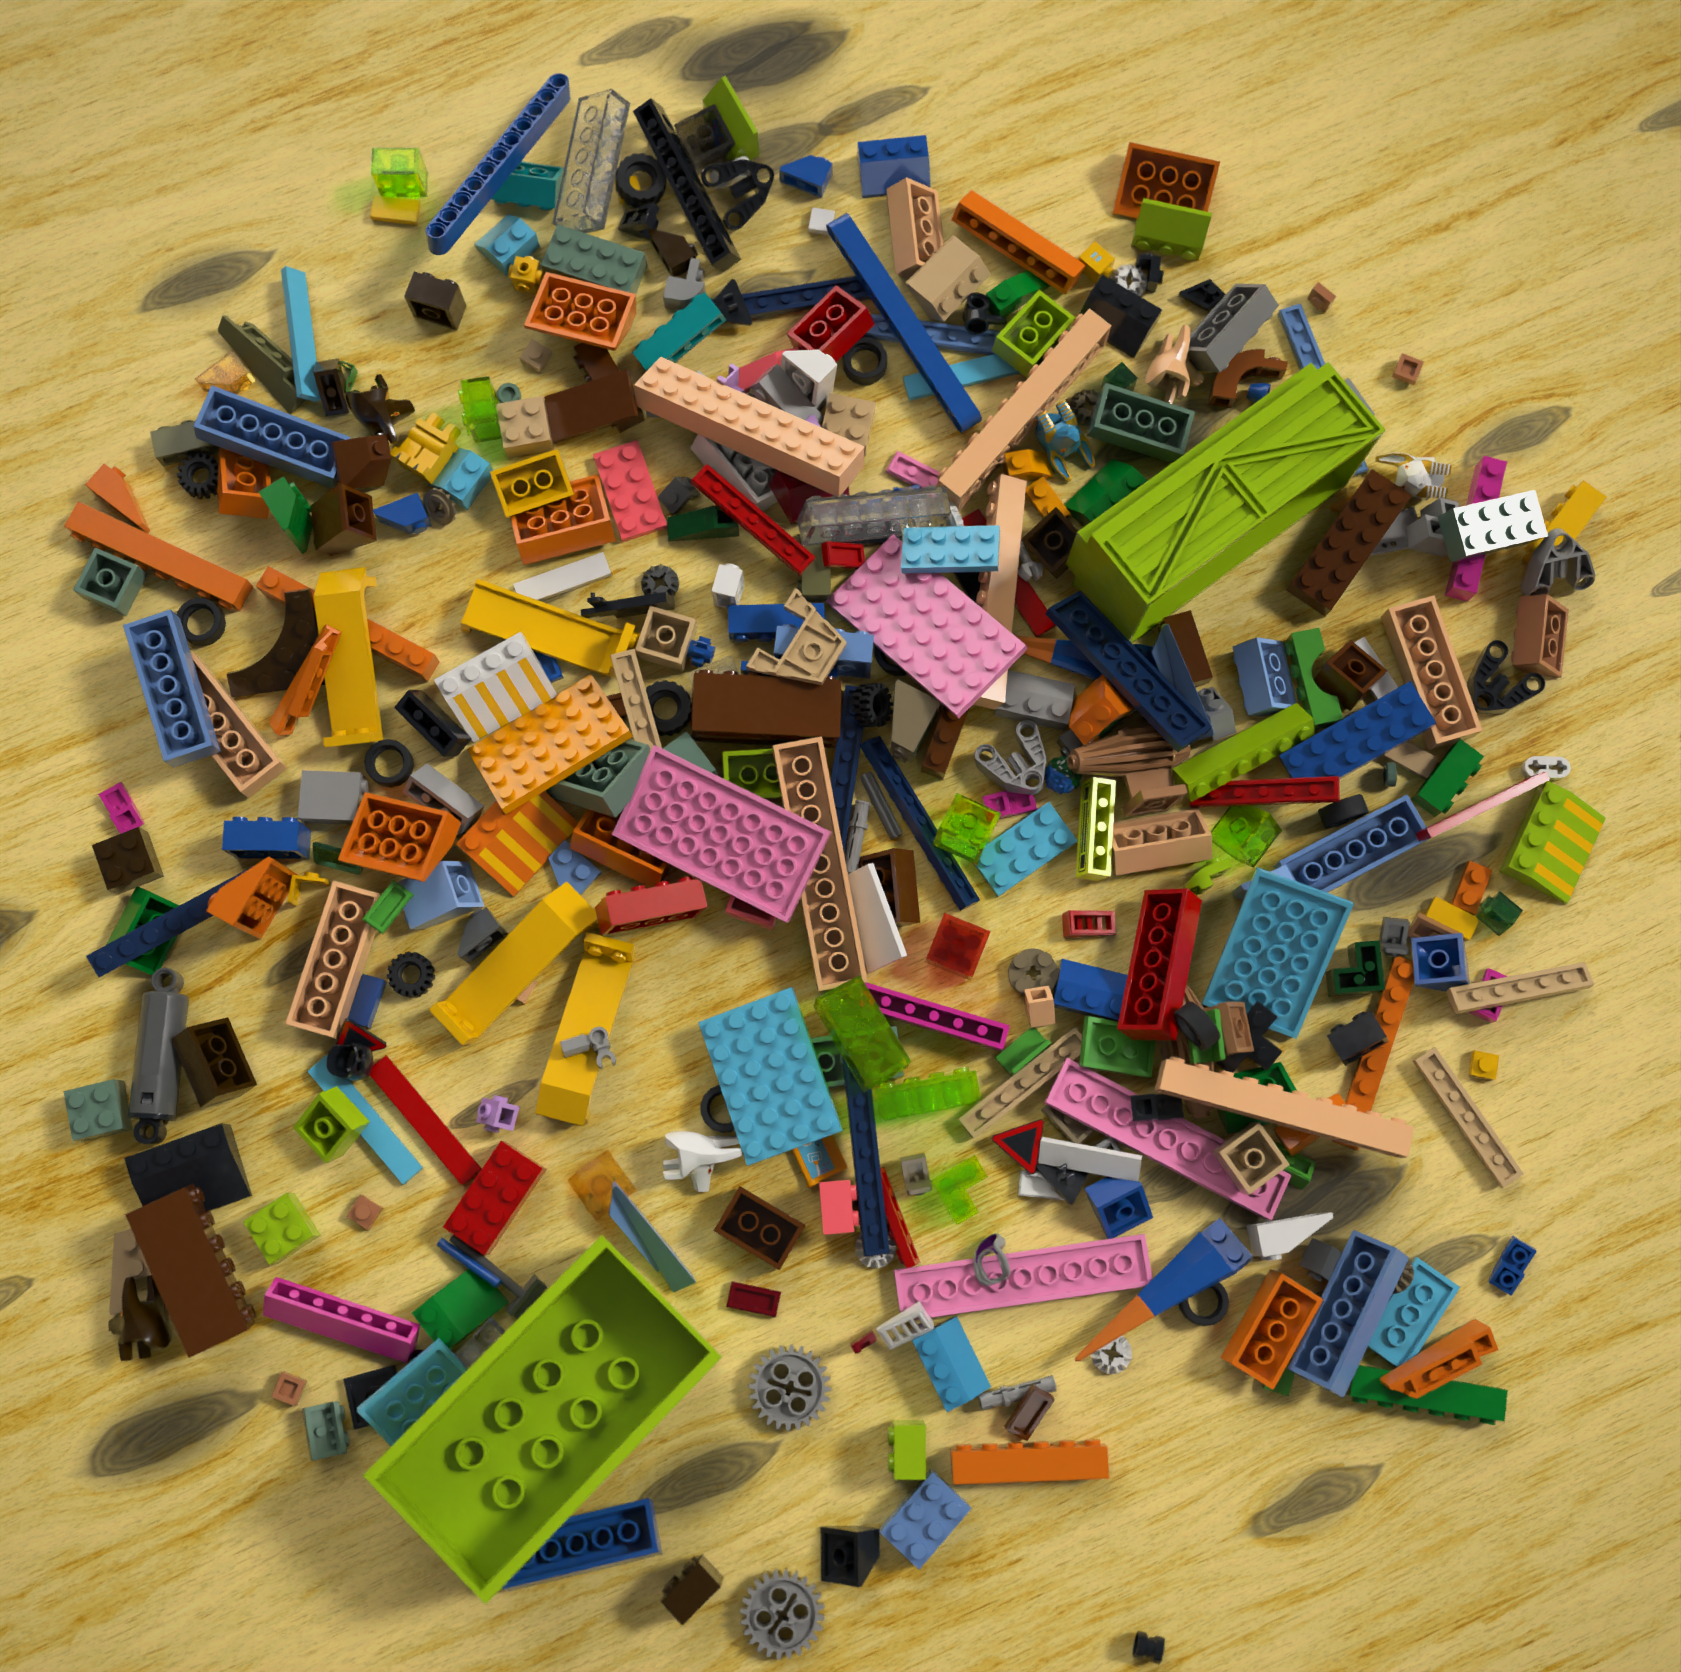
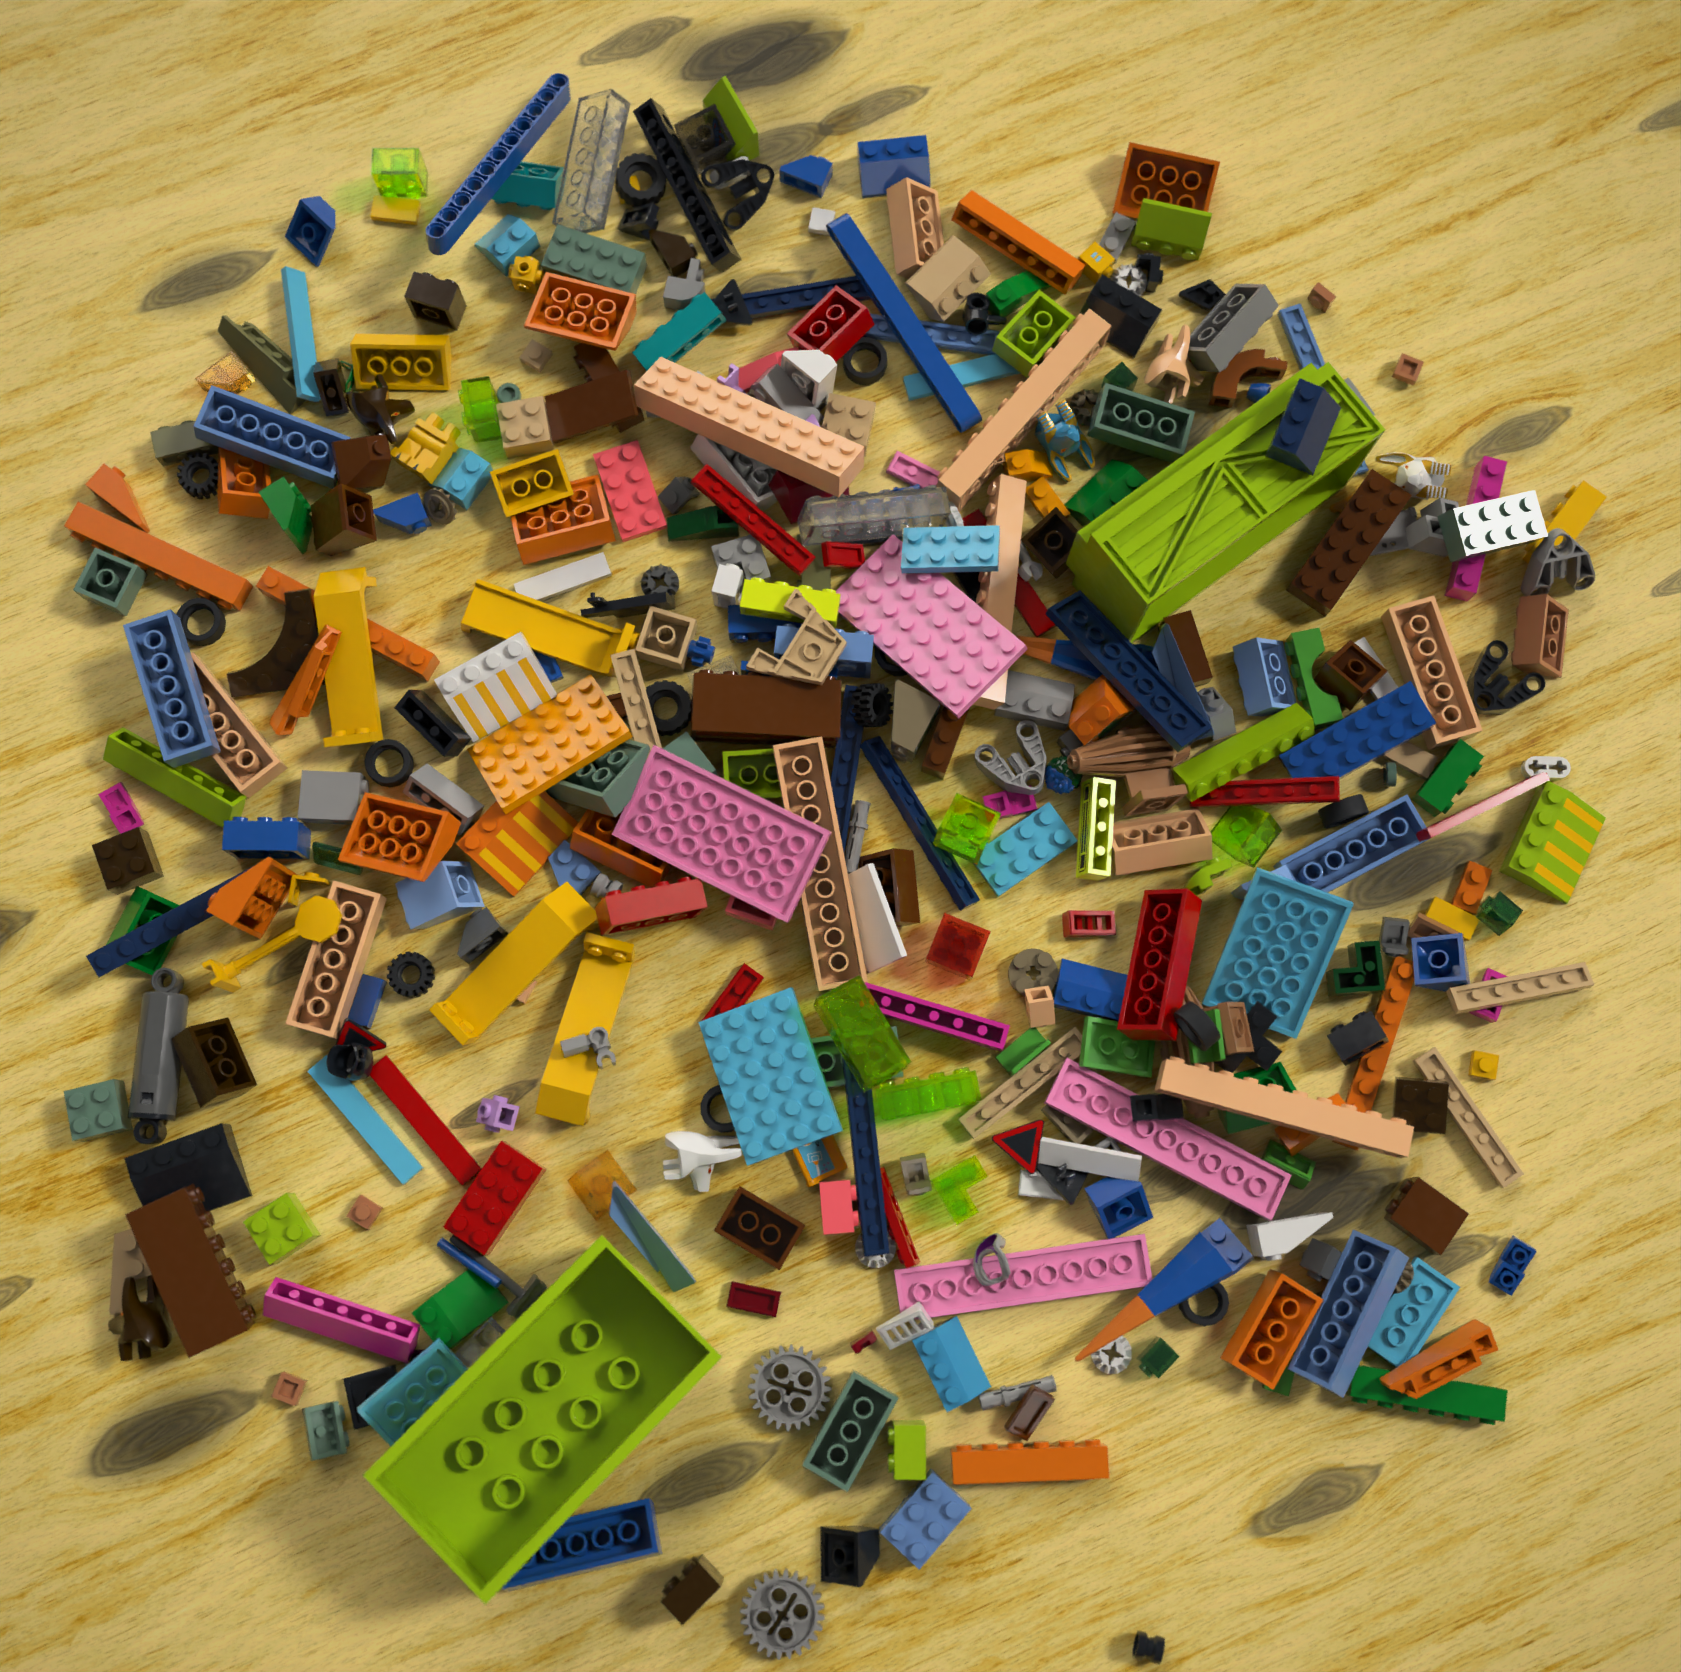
lime brick [292,1086,370,1163] -> none
bright green tile [362,880,414,935] -> none
dark grey axle [860,772,902,840] -> none
tan brick [1212,1122,1290,1195] -> none
none -> lime brick [103,727,247,827]
none -> yellow piece [202,895,342,993]
none -> blue slope [285,196,335,267]
none -> yellow slope [350,334,452,390]
none -> light grey wheel [590,873,623,898]
none -> red tile [702,963,764,1021]
none -> light grey brick [711,535,772,583]
none -> neon yellow brick [740,578,841,629]
none -> sand green brick [802,1369,899,1492]
none -> light grey plate [1099,212,1136,264]
none -> clear green brick [1136,1336,1180,1379]
none -> dark blue slope [1265,378,1341,476]
none -> reddish brown brick [1384,1177,1469,1255]
none -> dark brown brick [1392,1076,1449,1134]

